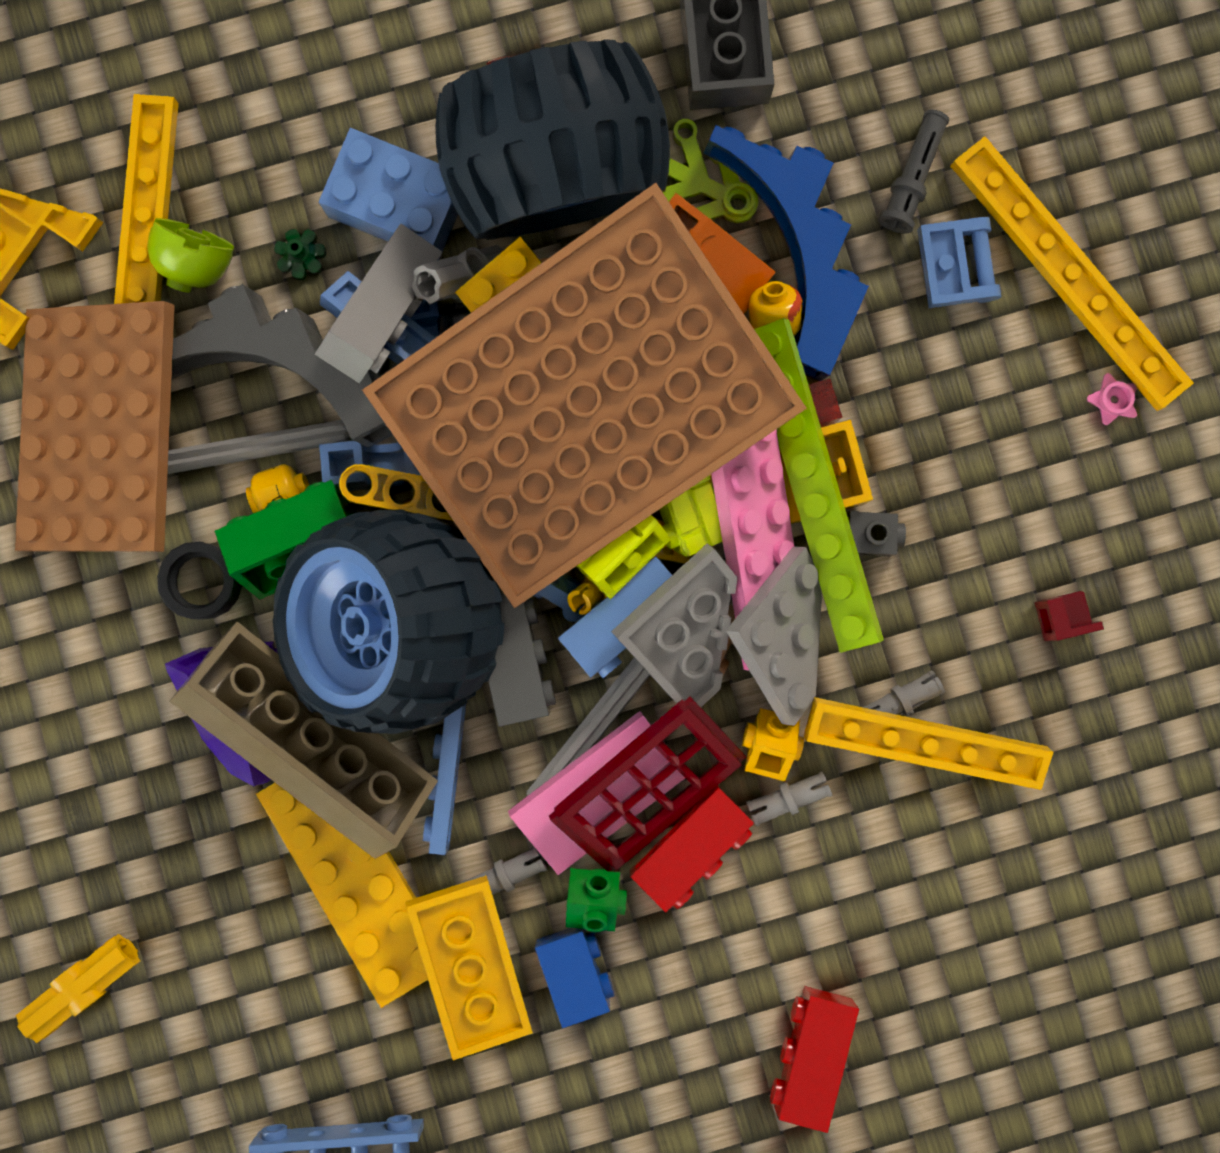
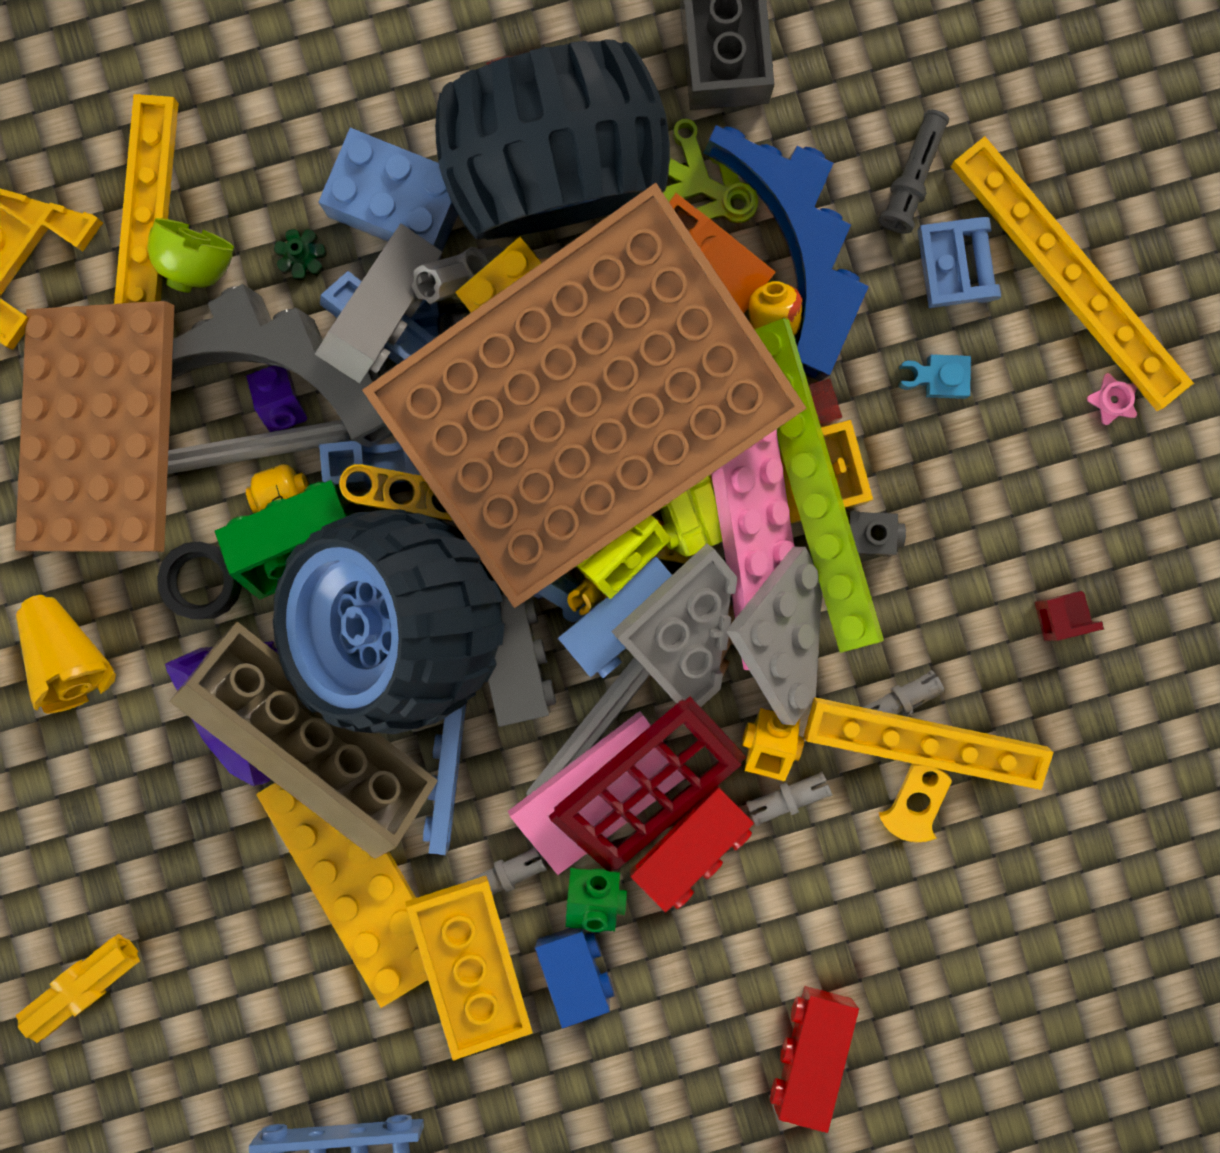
none -> yellow cone [16,595,116,714]
none -> dark purple bracket [246,365,307,432]
none -> yellow piece [878,764,952,842]
none -> dark azure plate [898,354,971,399]

